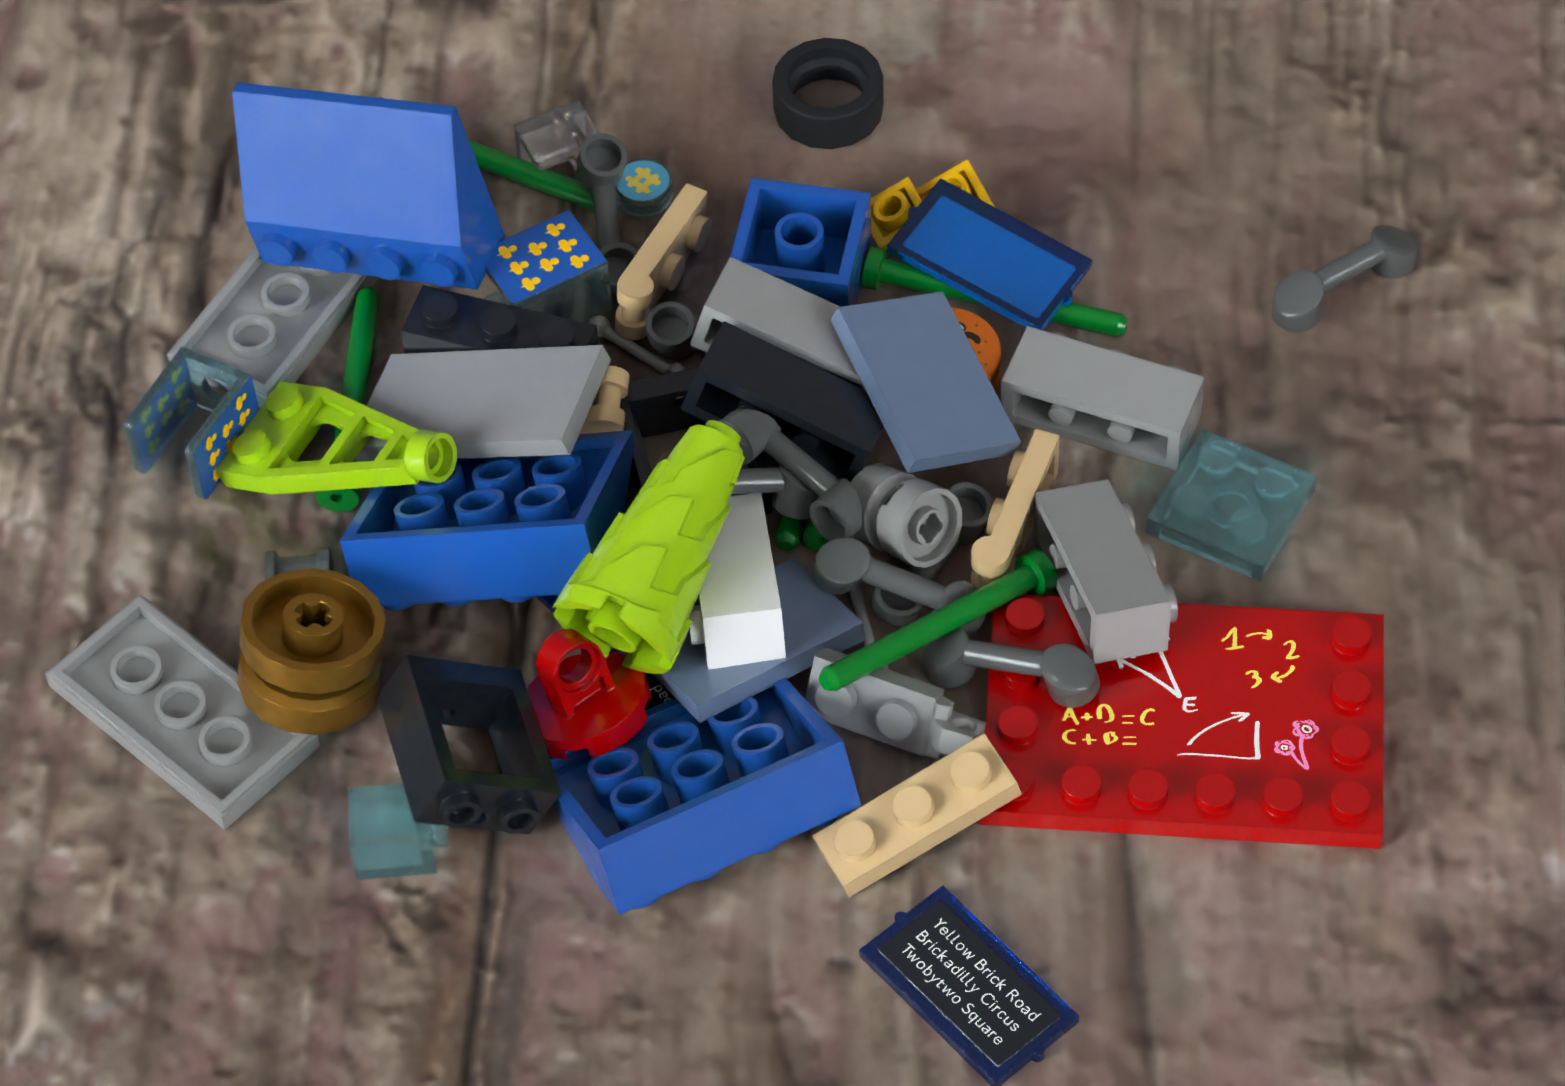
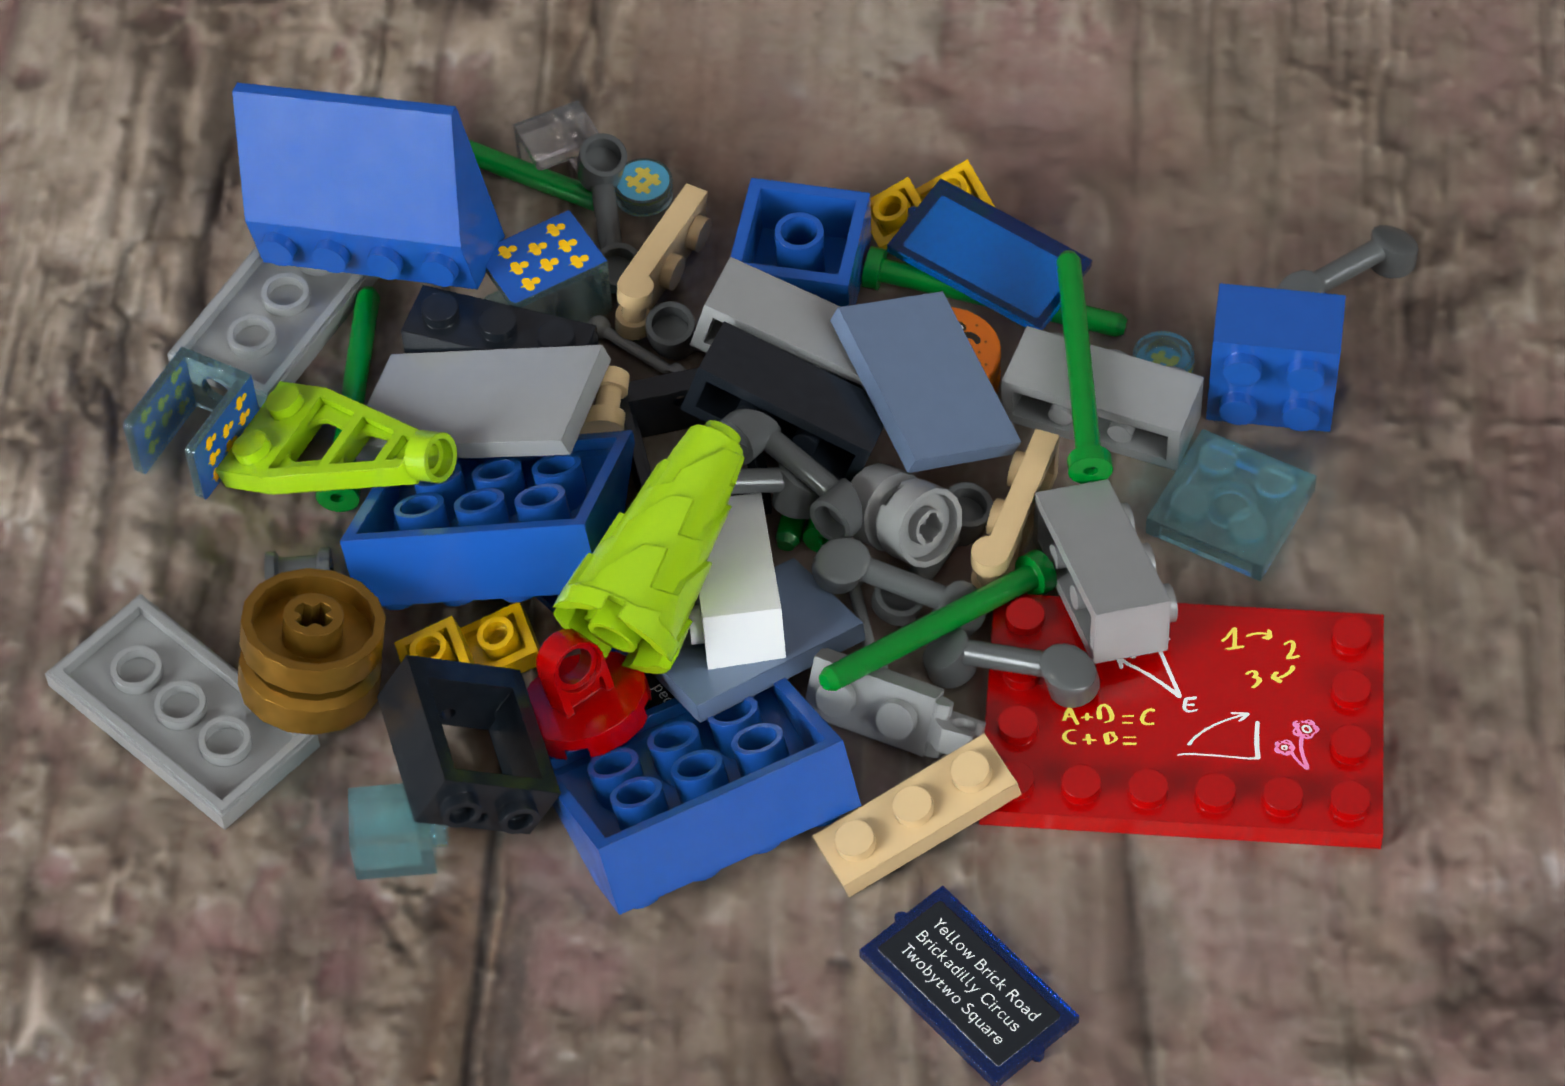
black tyre [772,38,884,149] -> none
none -> yellow slope [394,602,540,673]
none -> green bar [1056,250,1113,484]
none -> clear light blue tile [1133,331,1194,373]
none -> blue brick [1206,283,1346,432]

